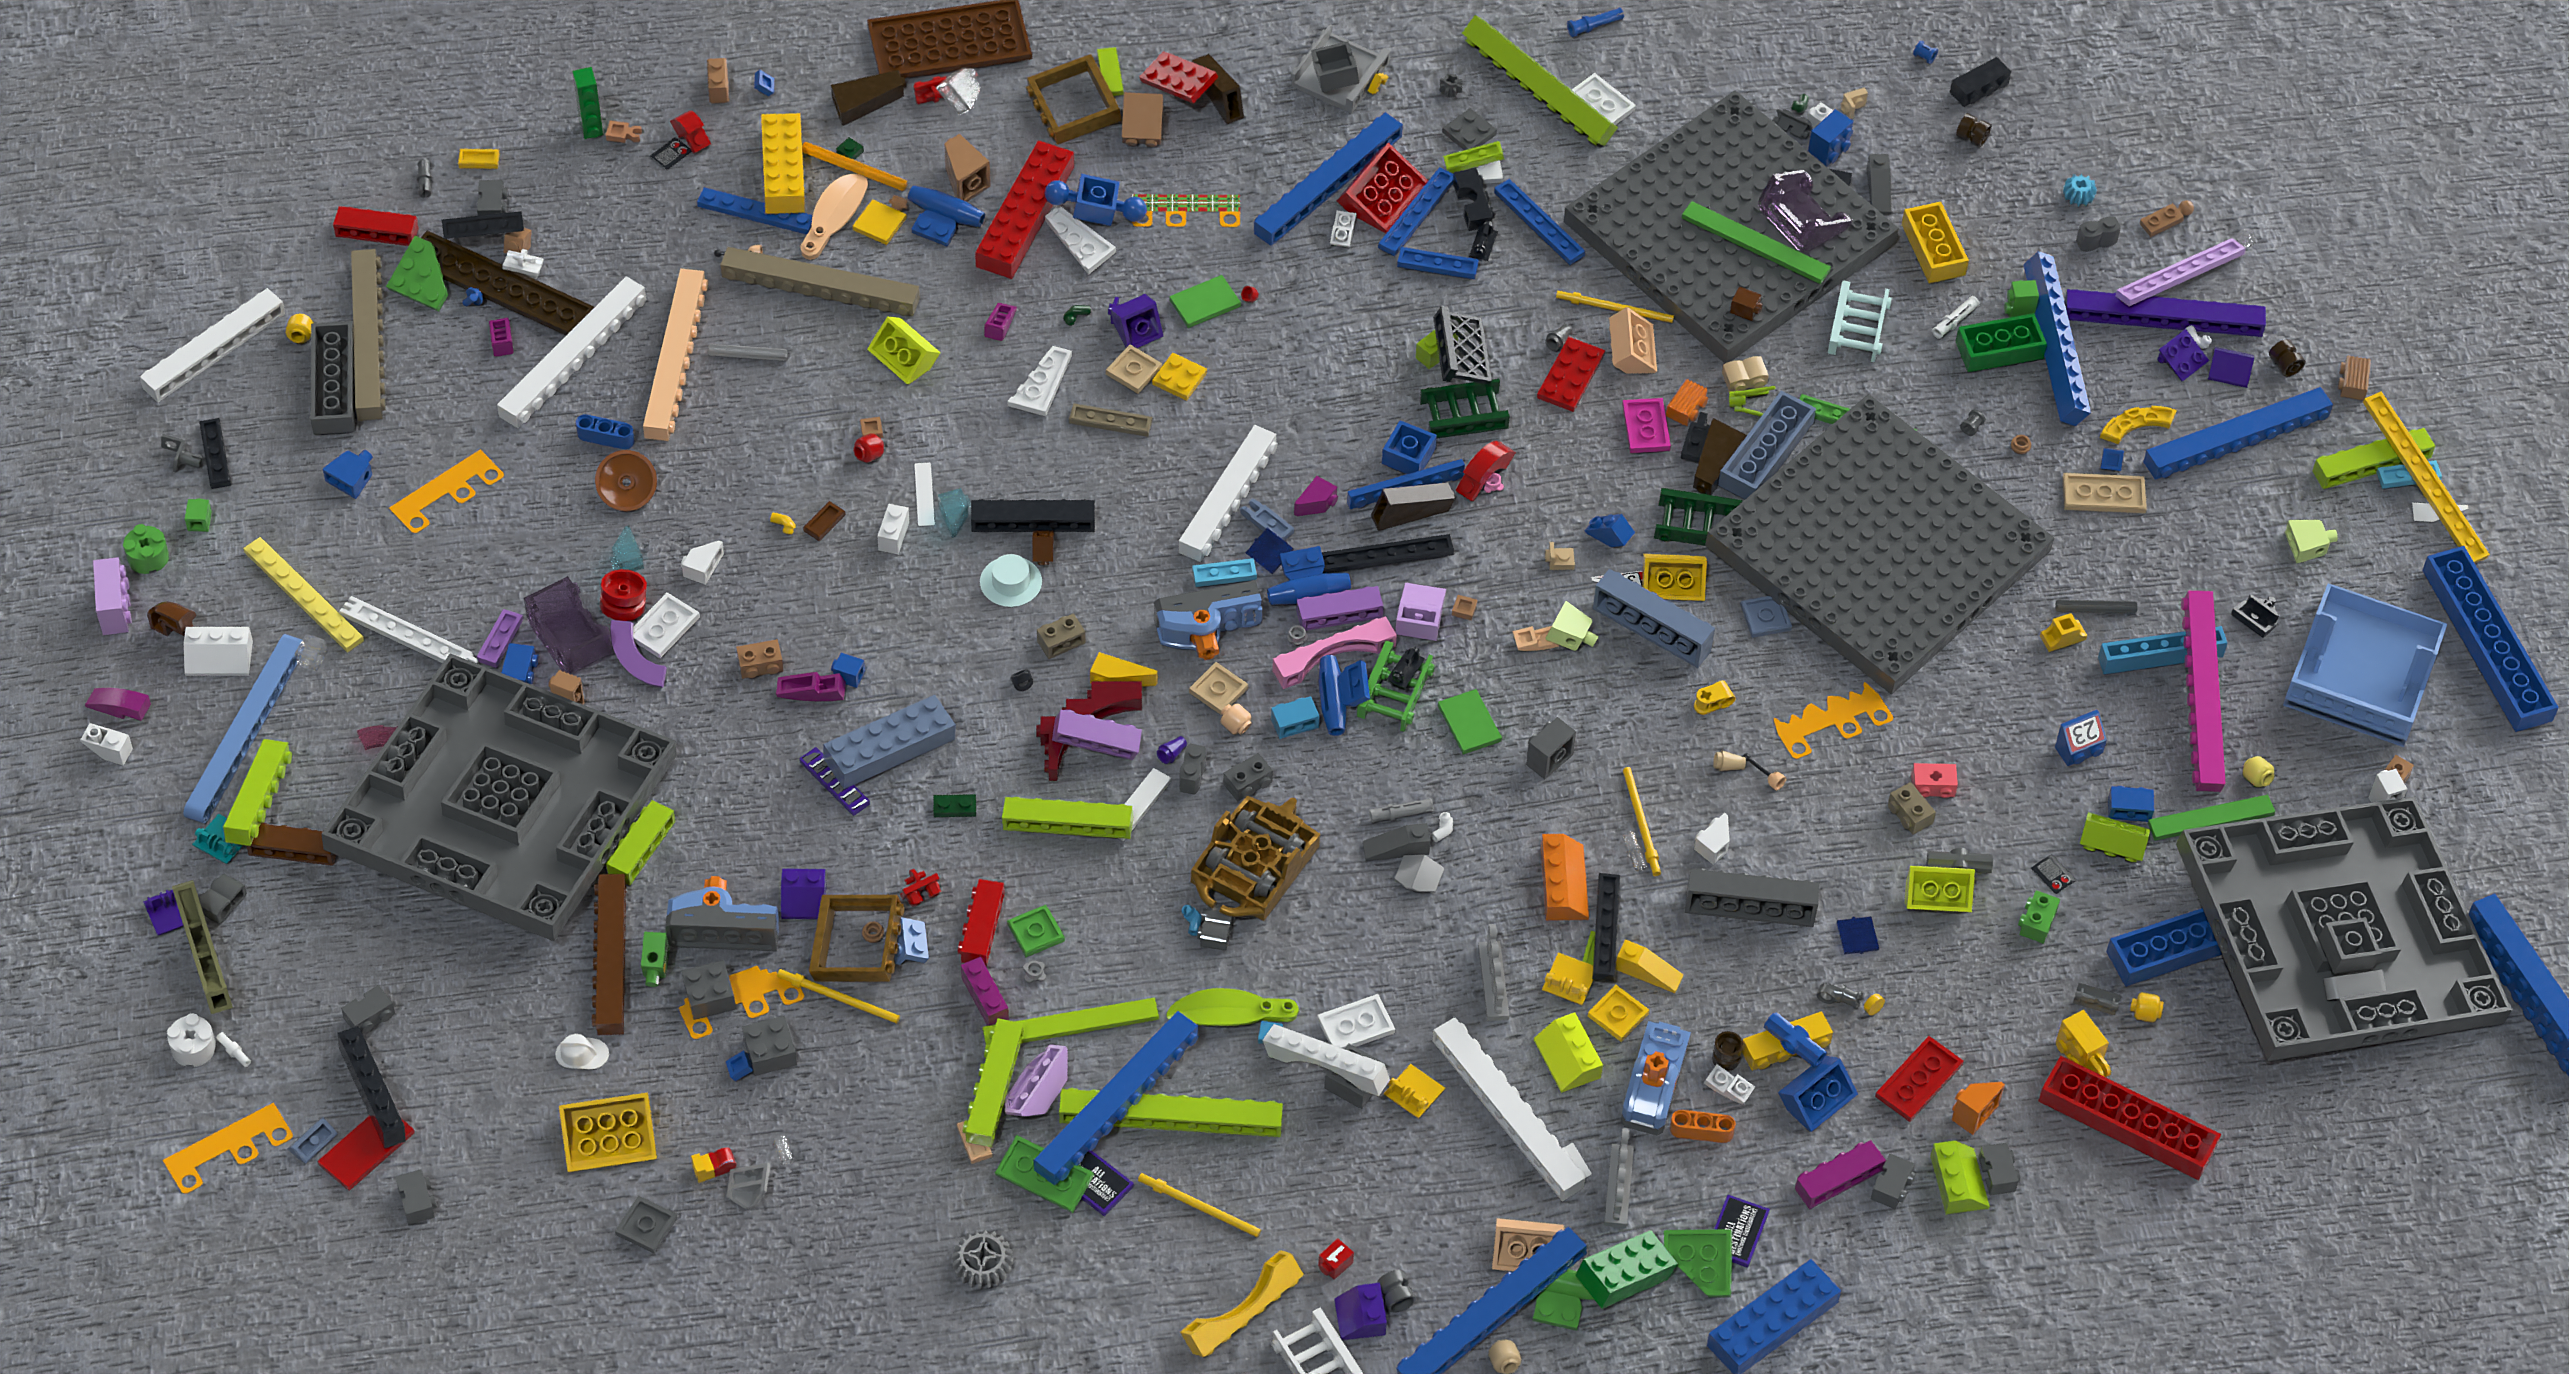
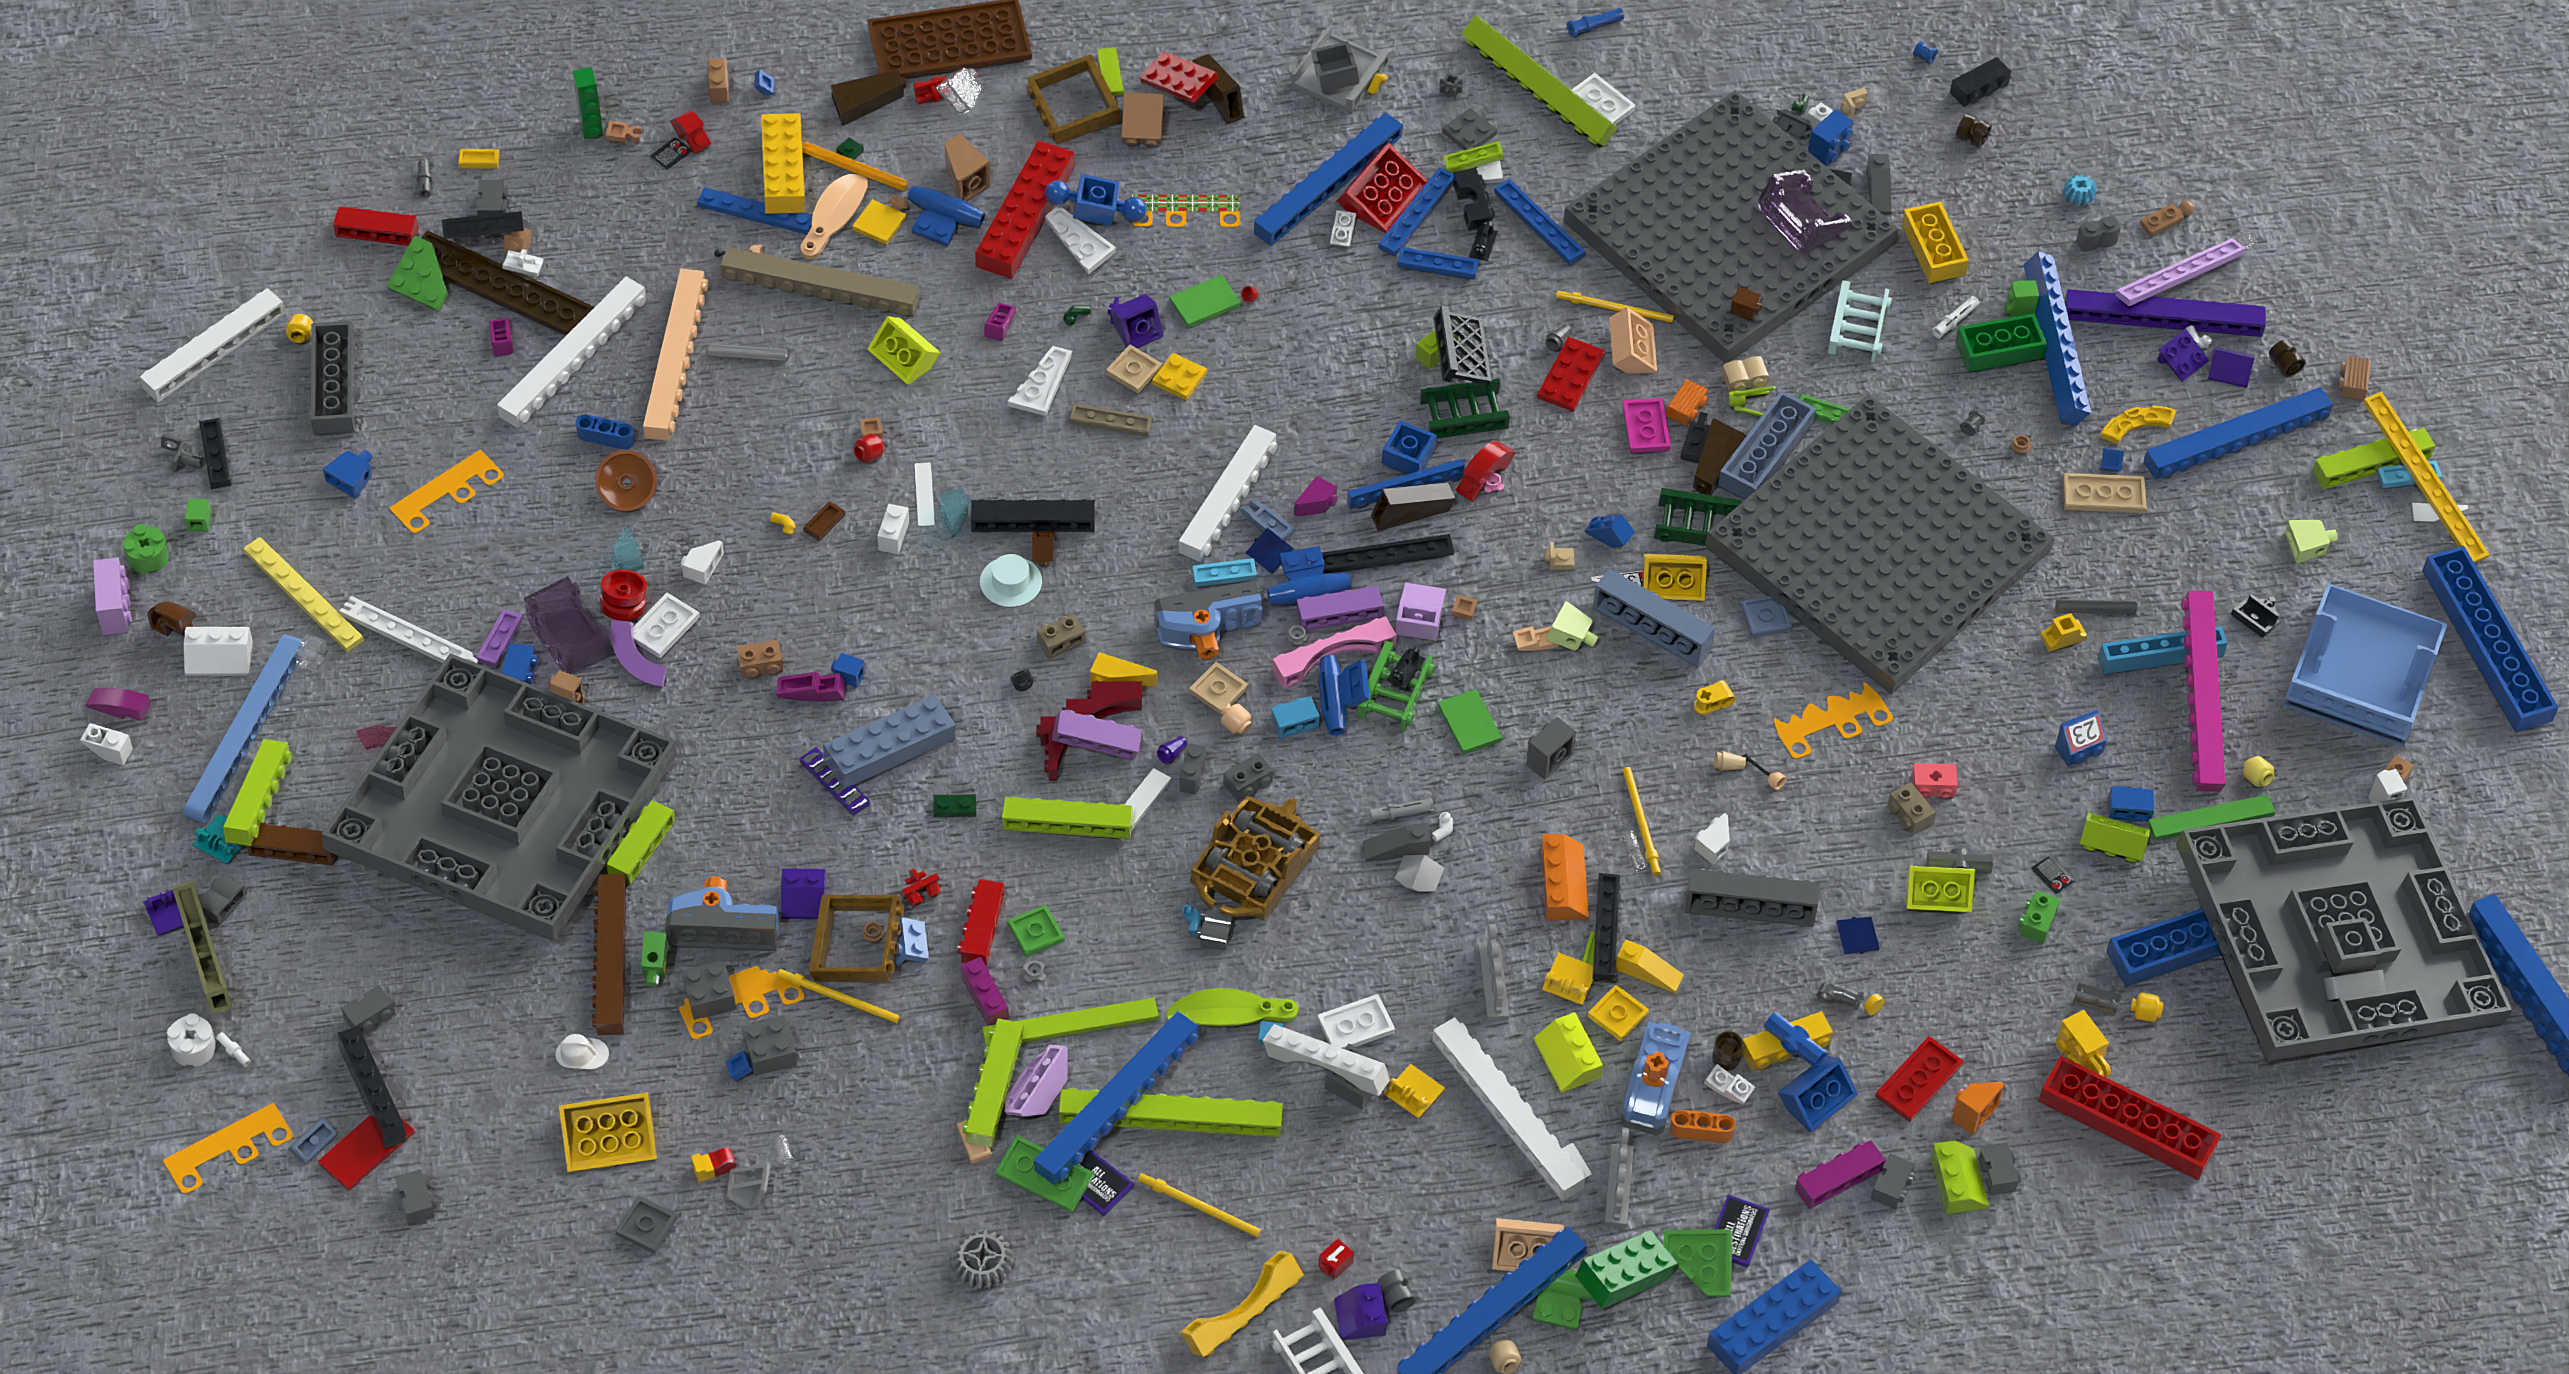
dark tan brick [351,249,386,421] -> none
blue plate [462,287,483,307] -> none
bright green tile [1682,201,1831,284] -> none

